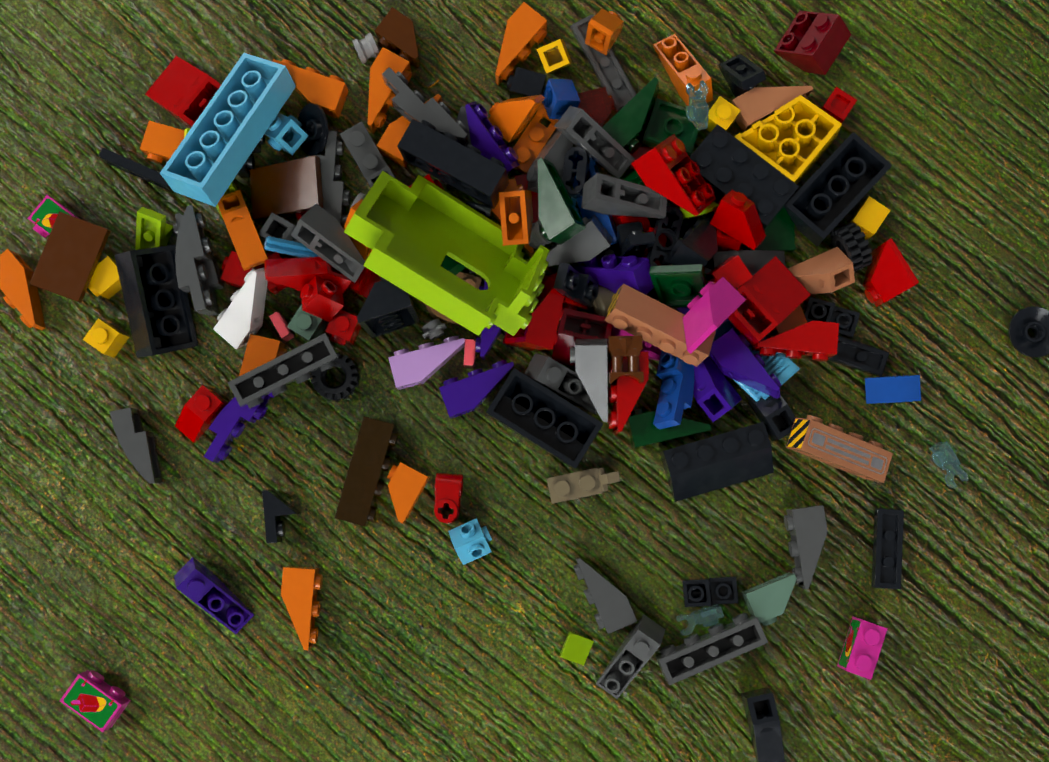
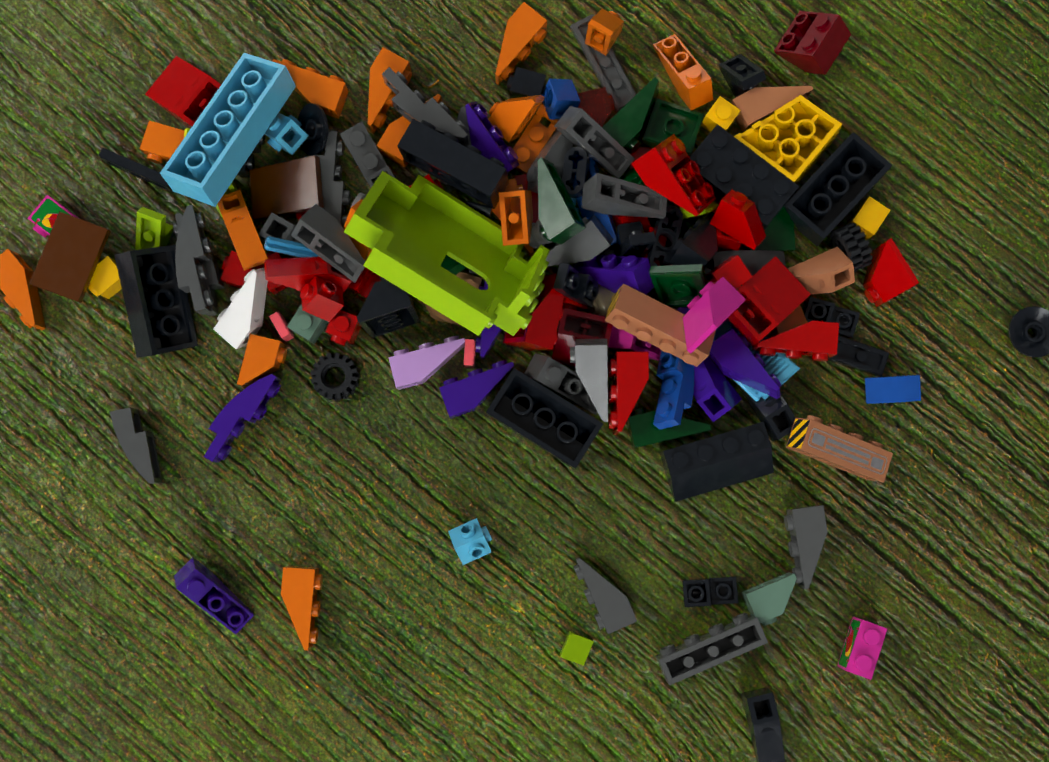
brick [60,670,131,732] -> none
yellow brick [83,318,129,358] -> none
red slope [175,385,228,443] -> none
dark grey brick [228,333,338,409] -> none
black slope [262,490,300,544] -> none
dark brown brick [335,416,399,526] -> none
light grey wheel [352,33,379,64] -> none
reddish brown slope [375,7,420,69] -> none
orange slope [387,462,430,524] -> none
light grey plate [421,318,447,341] -> none
red piece [434,473,463,524] -> none
yellow brick [537,39,573,74] -> none
dark tan hinge [546,468,620,504] -> none
dark grey slope [596,614,665,699] -> none
reddish brown piece [608,335,644,384] -> none
clear light blue plate [676,604,724,636] -> none
clear light blue plate [686,80,709,130] -> none
red plate [821,87,857,123] -> none
black plate [872,508,904,590] -> none
clear light blue plate [930,441,969,488] -> none

